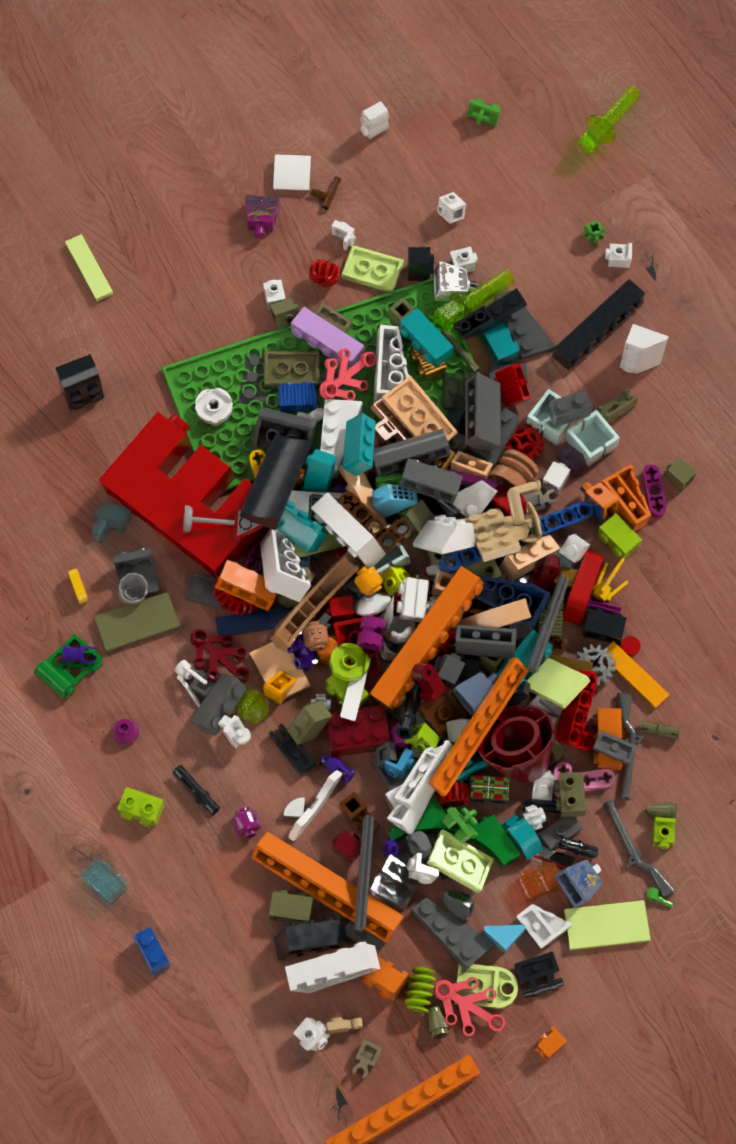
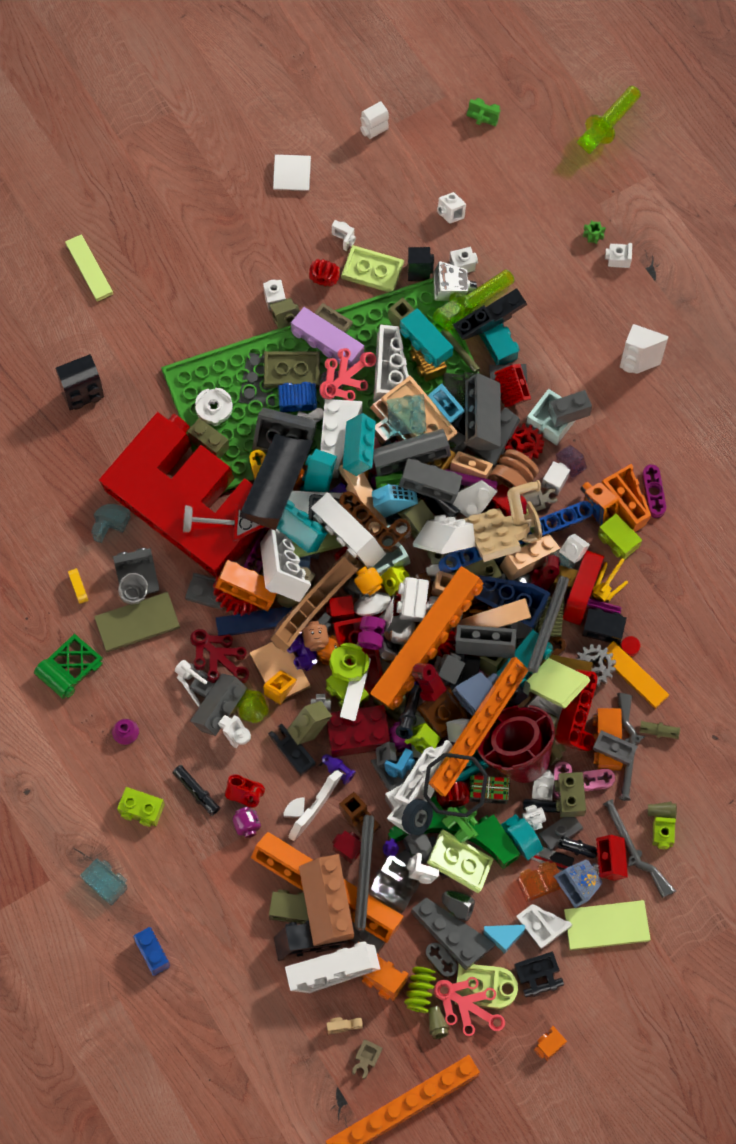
dark purple piece [62,645,98,664] -> none
torso [245,195,280,238] -> none
white brick [293,1017,330,1051] -> none
reddish brown piece [311,176,341,210] -> none
dark grey wing [495,290,556,361] -> none
black brick [552,279,645,370] -> none
light aqua piece [565,410,620,467] -> none
olive hinge [595,388,638,424] -> none
bright green hand [646,887,674,908] -> none
olive brick [665,458,697,492] -> none
none -> olive brick [187,418,229,459]
none -> red piece [225,774,265,808]
none -> nougat slope [299,854,354,946]
none -> clear light blue hinge [387,394,427,437]
none -> black bush [402,799,433,835]
none -> black piece [423,753,488,818]
none -> dark grey beam [426,943,457,978]
none -> medium azure slope [428,384,465,423]
none -> red brick [596,834,628,881]

